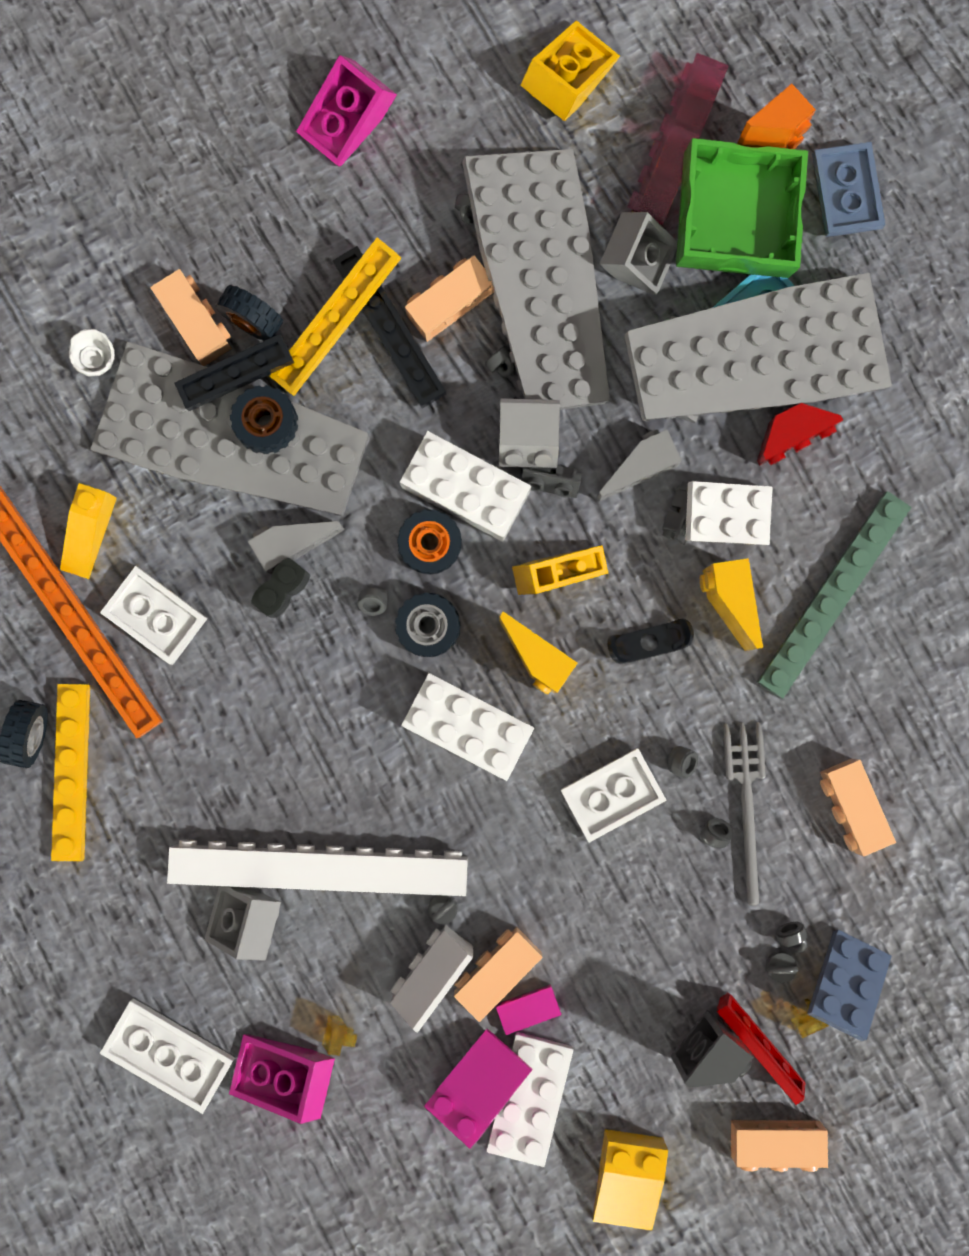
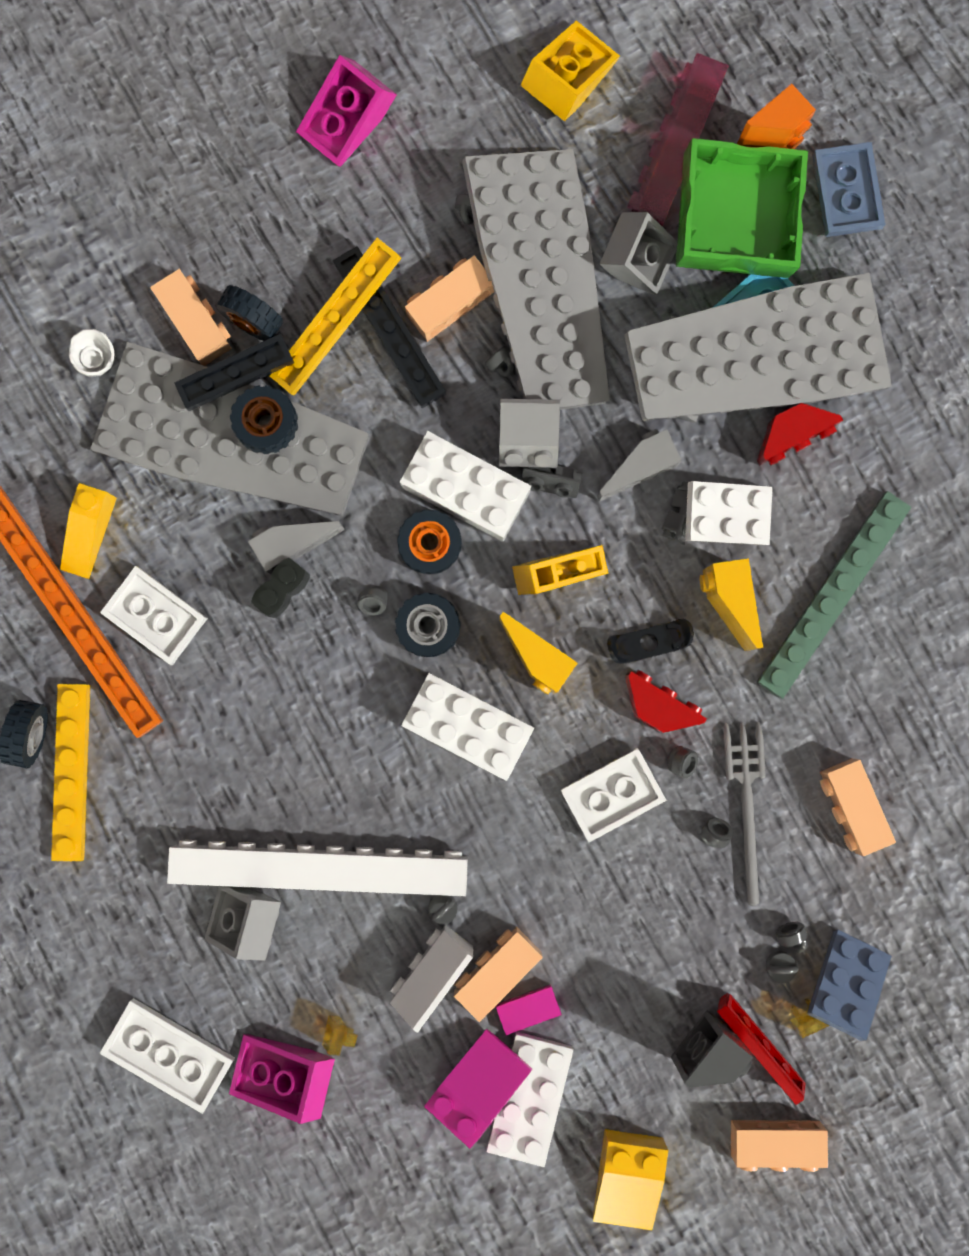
none -> red slope [625,670,707,733]

